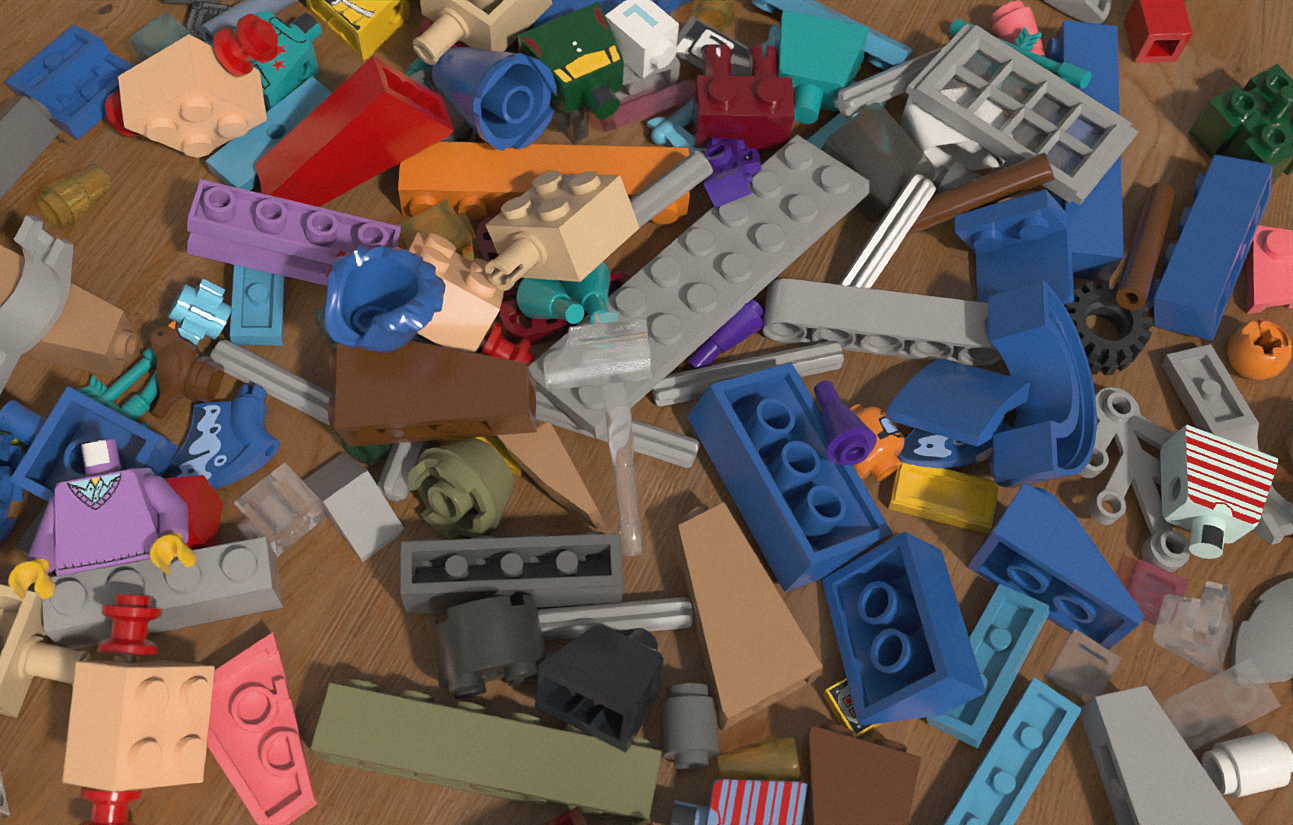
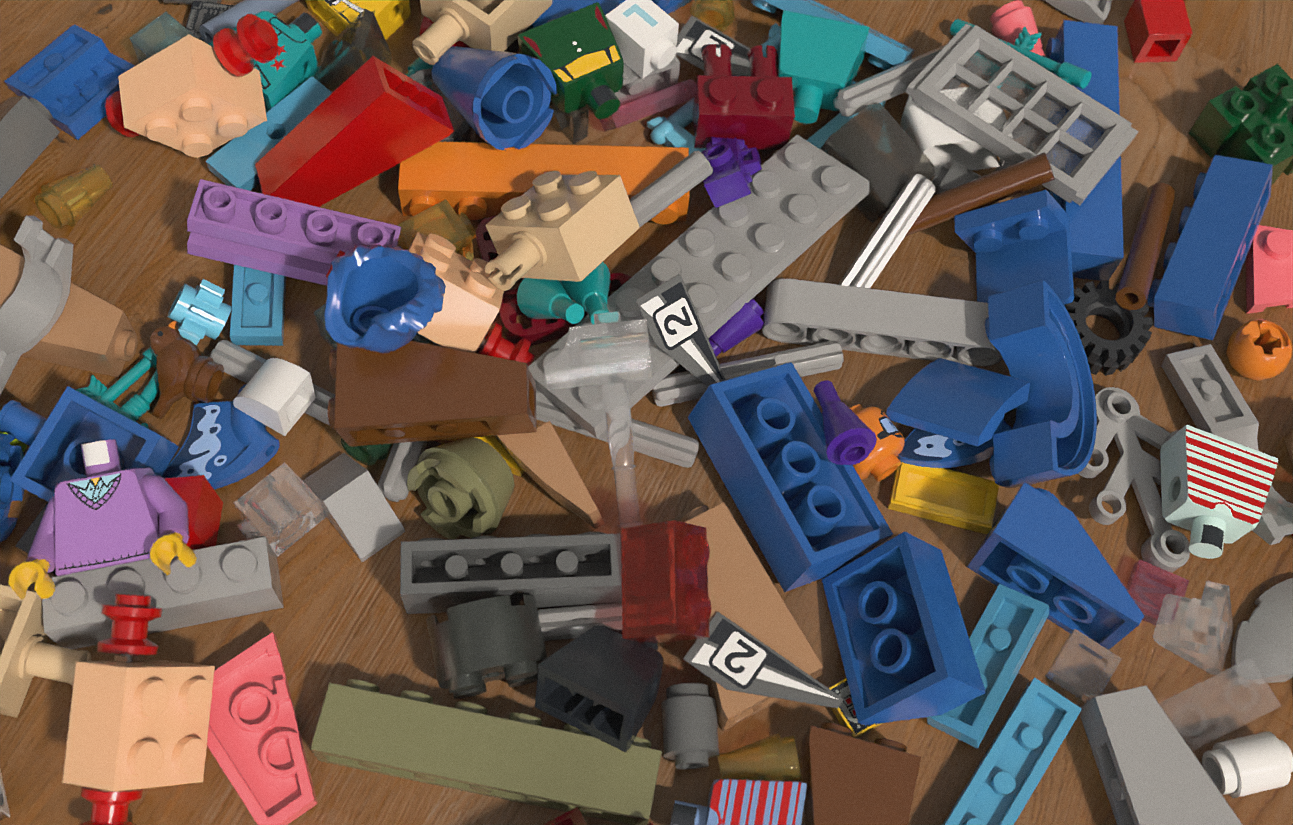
none -> white brick [233,358,316,436]
none -> clear smoke slope [315,9,392,92]
none -> clear red brick [621,520,711,643]
none -> sticker [636,274,726,387]
none -> sticker [683,612,844,708]

